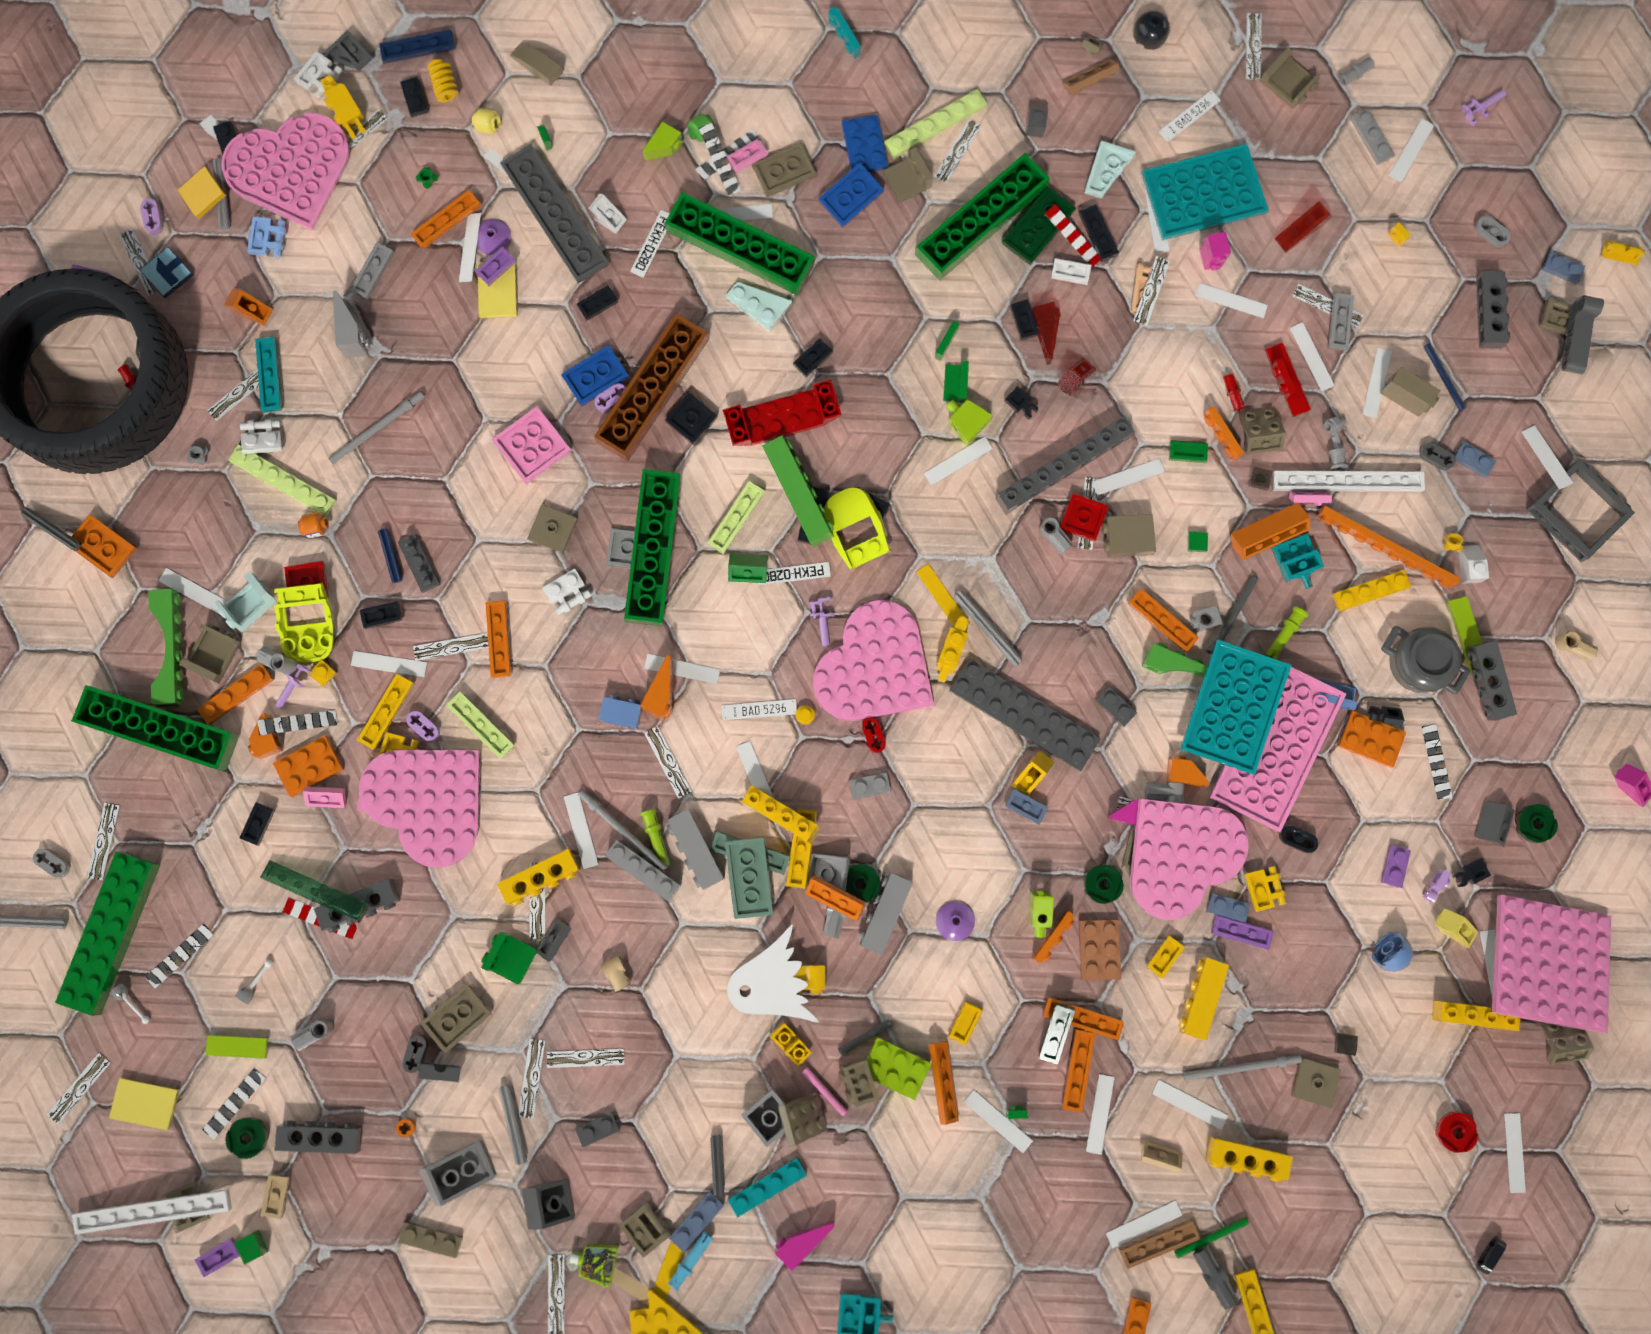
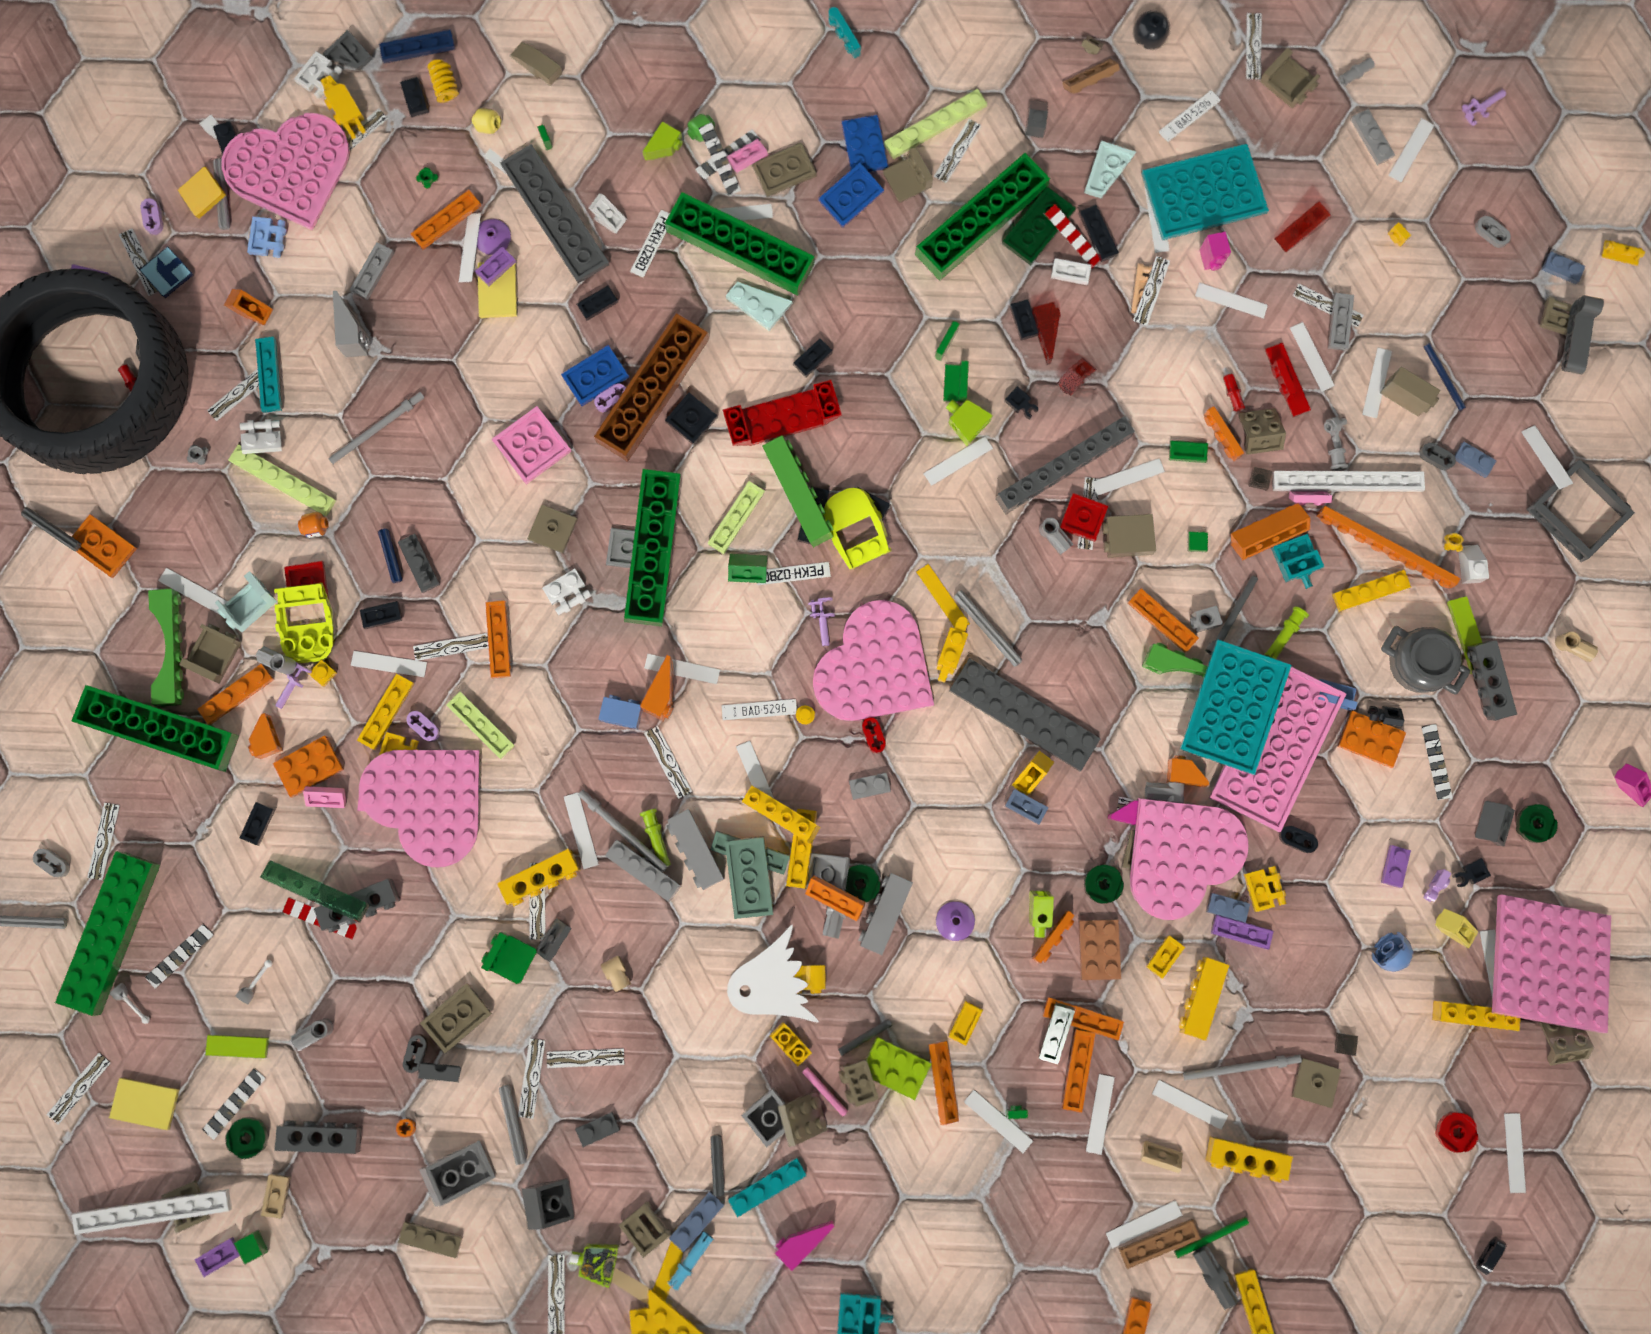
sticker [257,710,337,735] -> none
dark grey plate [1096,687,1137,727] -> none
dark grey brick [1476,271,1510,349] -> none

